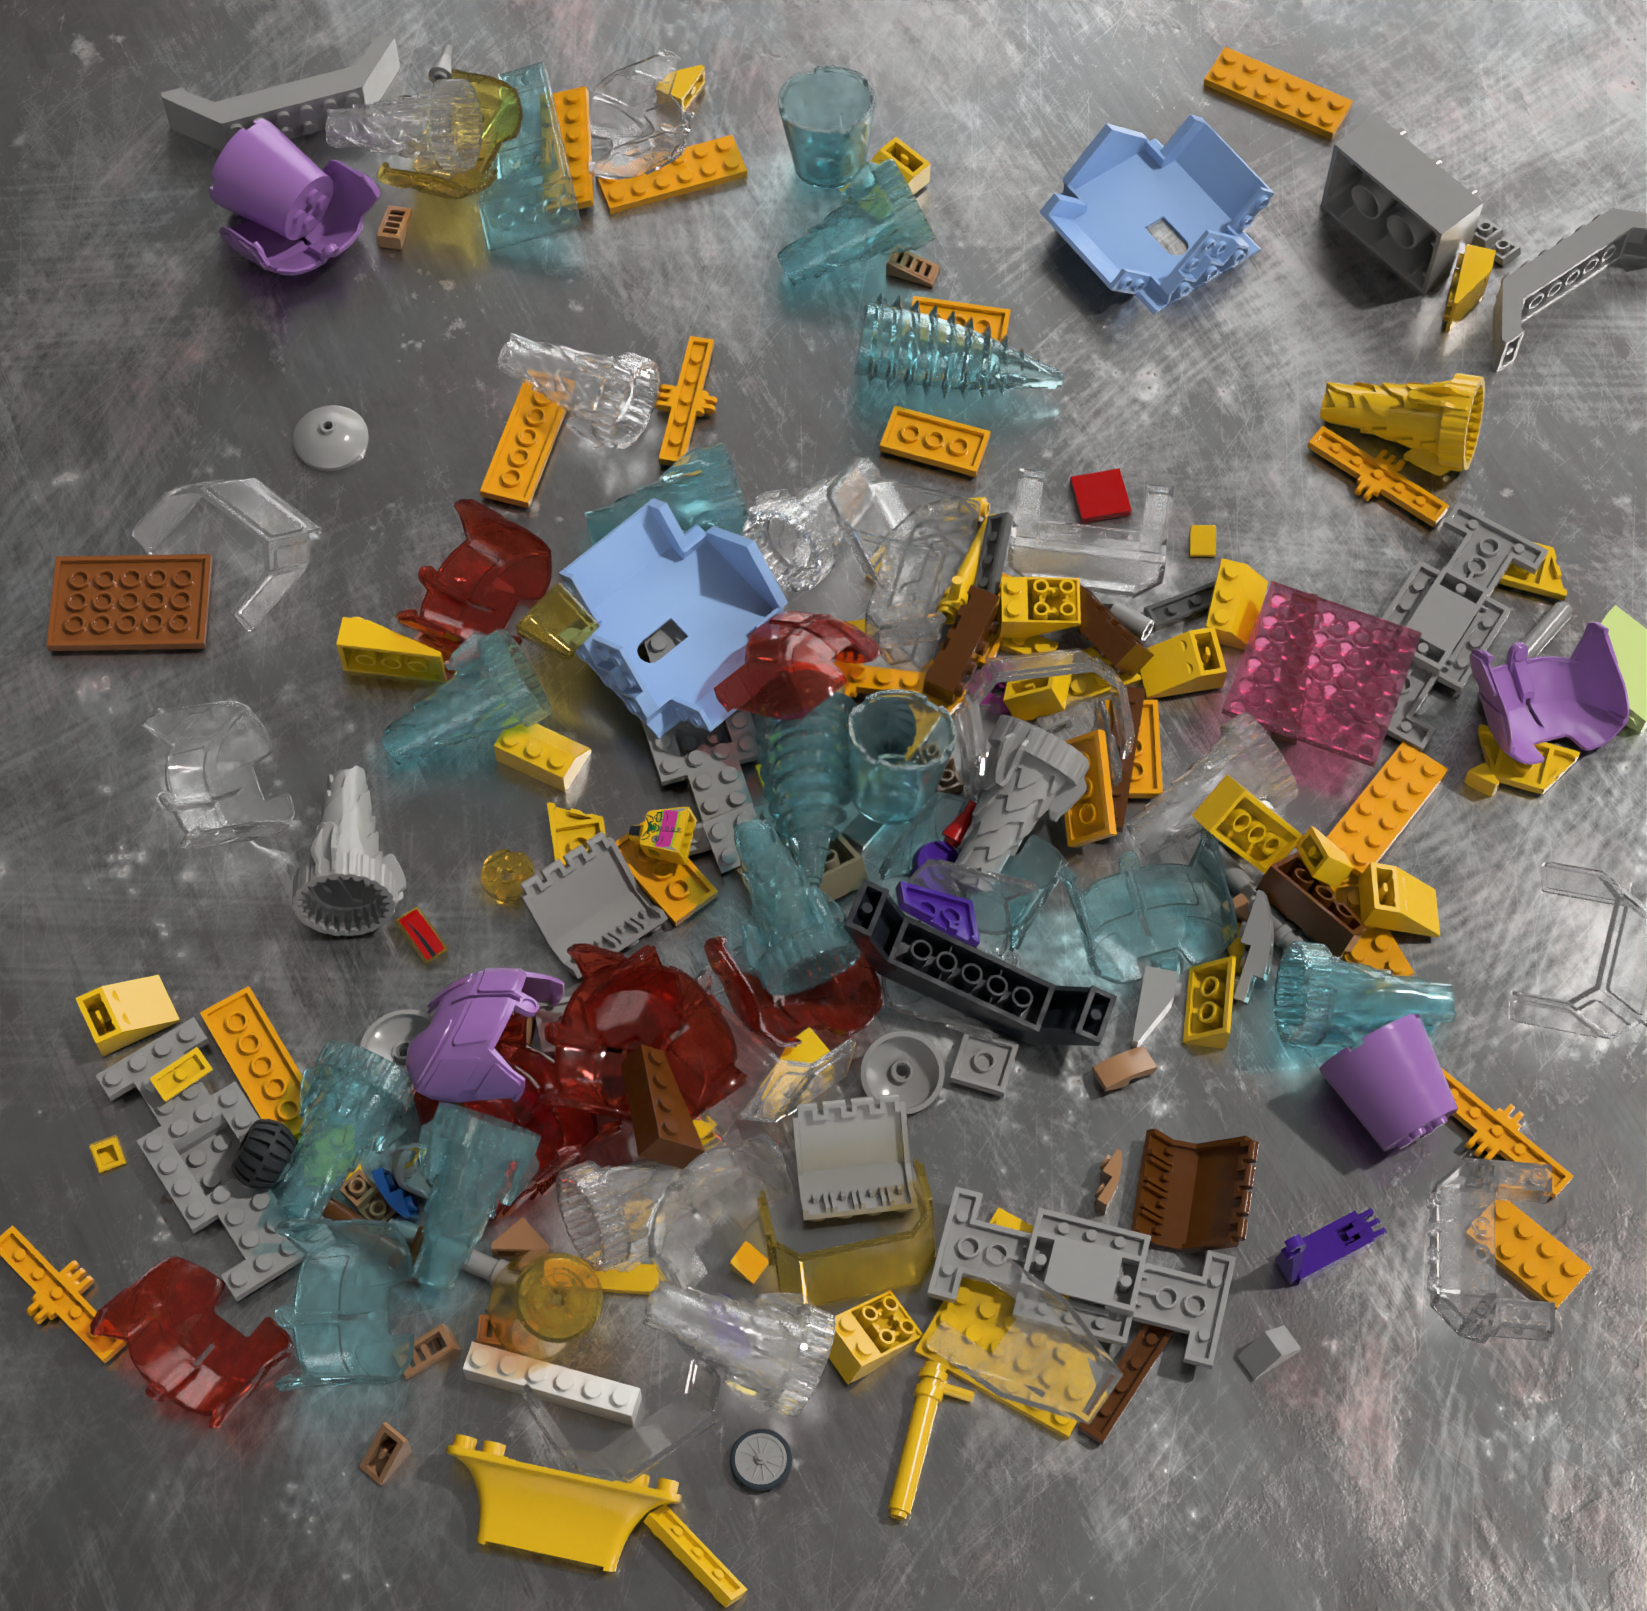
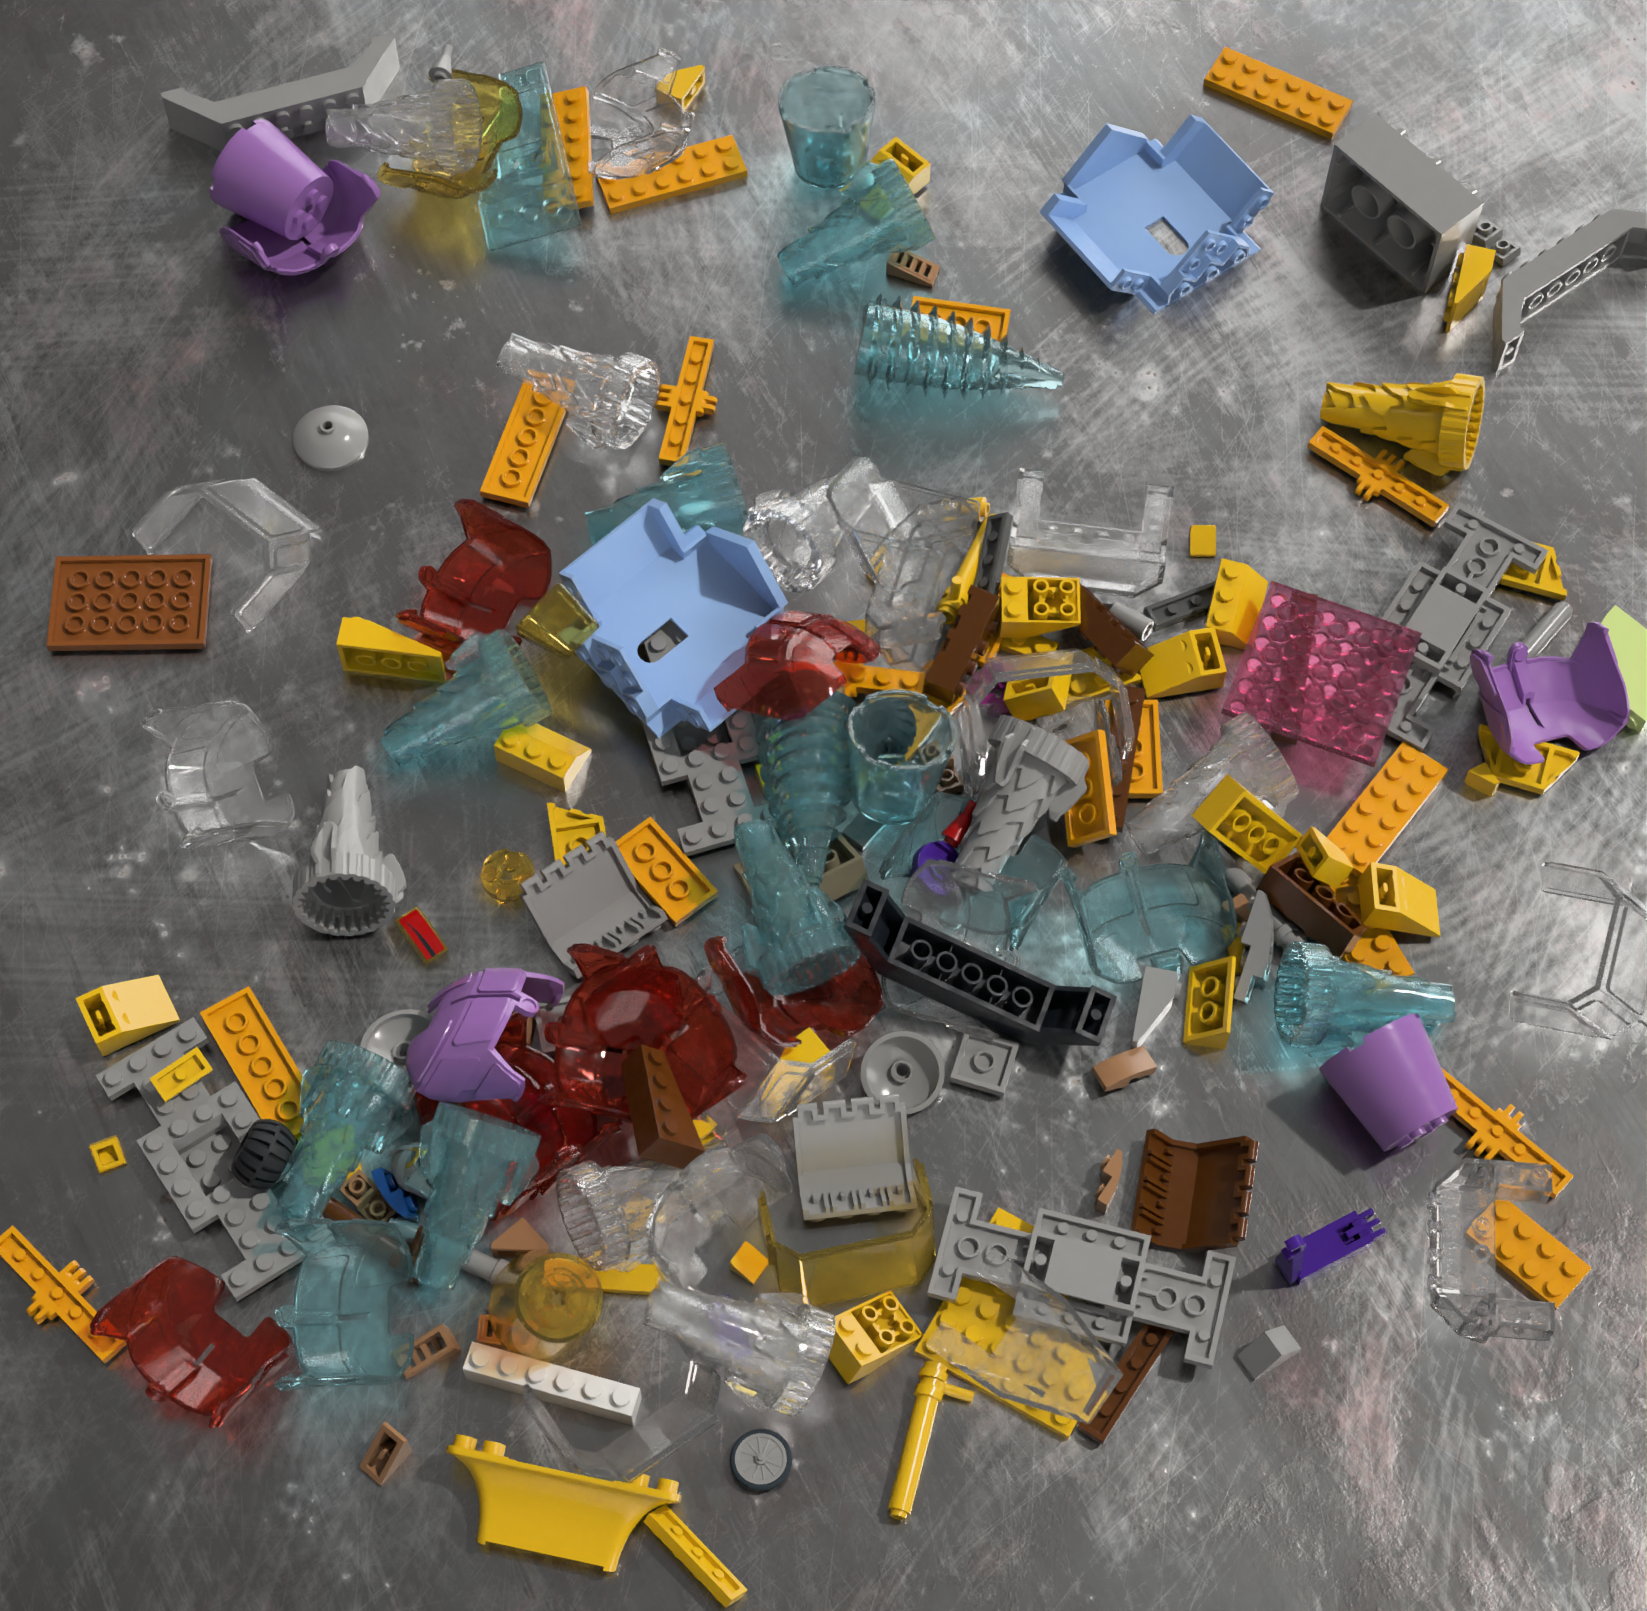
medium nougat slope [376,205,412,250] -> none
torso [629,807,697,865] -> none
light grey plate [700,802,772,873] -> none
light orange plate [879,405,991,477] -> none
dark purple wing [895,881,980,948] -> none
red tile [1070,468,1132,523] -> none

